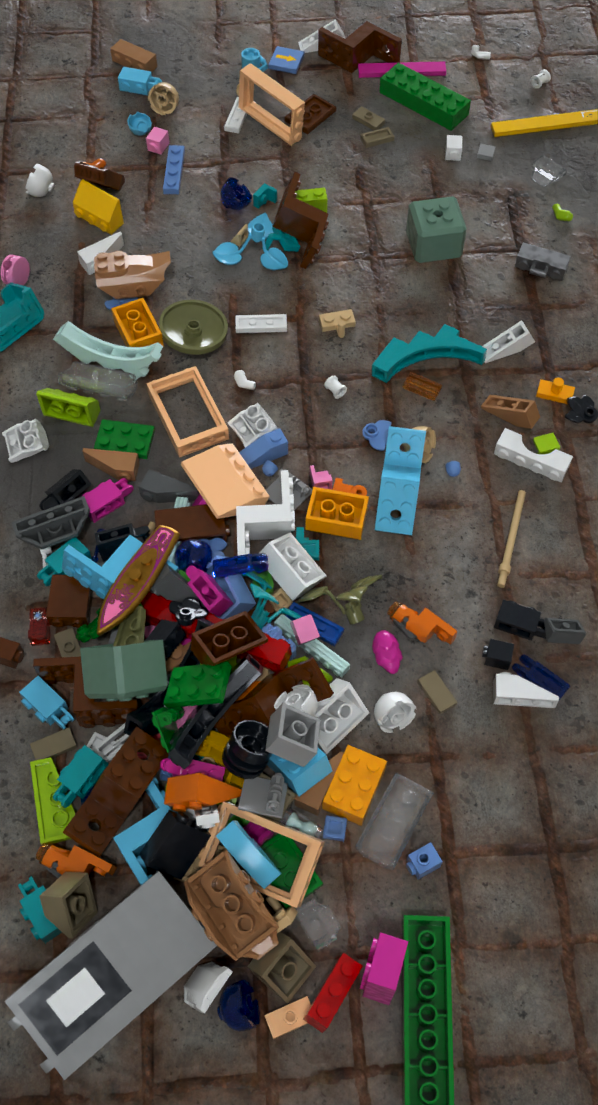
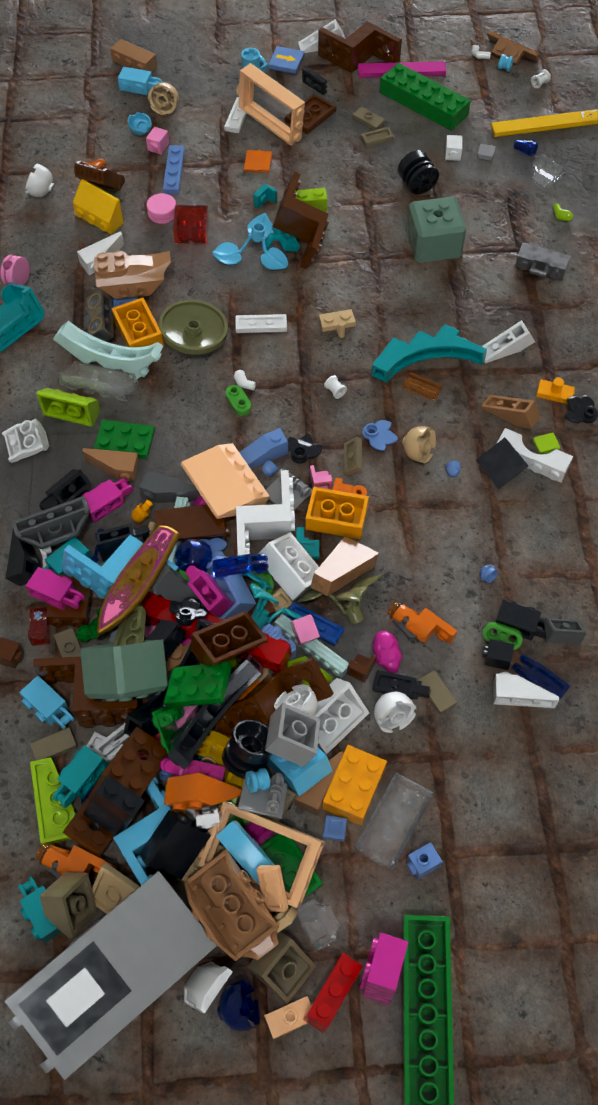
light nougat door [146,366,229,458] -> none
clear blue cylinder [220,177,252,211] -> none
white slope [227,403,278,448] -> none
tan slope [231,224,248,247] -> none
clear piece [279,806,324,839] -> none
medium azure bracket [375,426,426,535] -> none
tan bar [497,490,526,588] -> none
none -> black slope [6,529,39,586]
none -> dark pink brick [26,567,85,610]
none -> black brick [83,775,145,836]
none -> flat silver piece [84,290,114,342]
none -> tan tile [92,863,139,914]
none -> light orange cylinder [131,500,153,523]
none -> bright pink head [146,193,177,224]
none -> clear red piece [173,205,209,243]
none -> bright green plate [225,385,251,416]
none -> orange piece [244,150,272,173]
none -> medium azure wheel [245,768,270,793]
none -> light nougat plate [256,865,289,912]
none -> black plate [287,434,323,463]
none -> black tile [302,67,327,95]
none -> slope [310,536,379,596]
none -> dark tan plate [344,436,362,477]
none -> reddish brown panel [347,654,377,683]
none -> black hinge [372,670,431,700]
none -> black wheel [397,150,439,195]
none -> black tile [476,437,528,489]
none -> medium blue plate [480,565,498,583]
none -> bright green plate [483,622,523,650]
none -> medium nougat bracket [487,31,539,66]
none -> medium azure wheel [498,54,514,72]
none -> clear blue cone [514,140,538,156]

